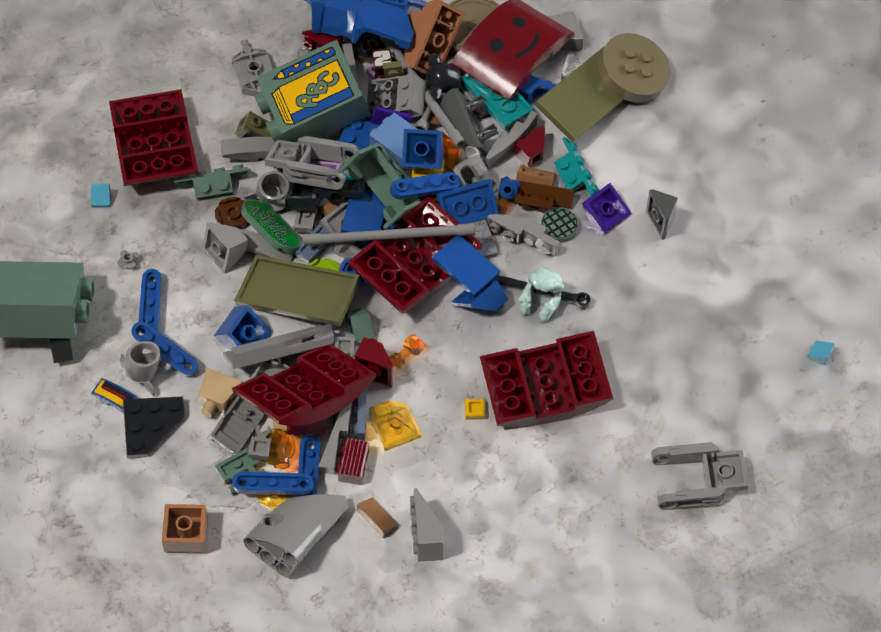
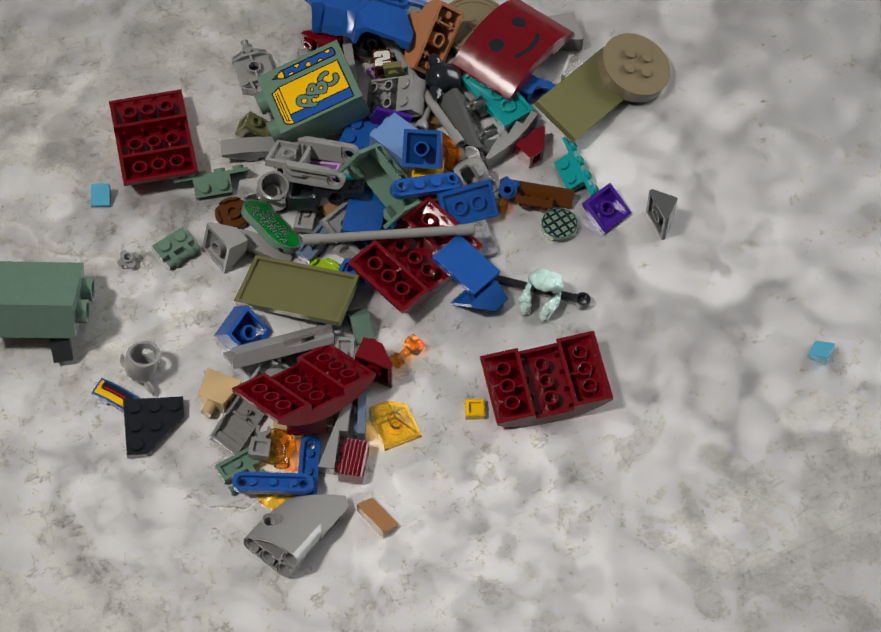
blue plate [131,321,198,377] -> none
blue plate [138,269,162,336] -> none
nougat brick [162,504,208,553] -> none
light grey slope [410,488,443,562] -> none
light grey slope [487,214,559,257] -> none
medium nougat slope [516,165,556,186] -> none
light grey plate [651,442,748,510] -> none
none -> sand green plate [151,227,201,269]

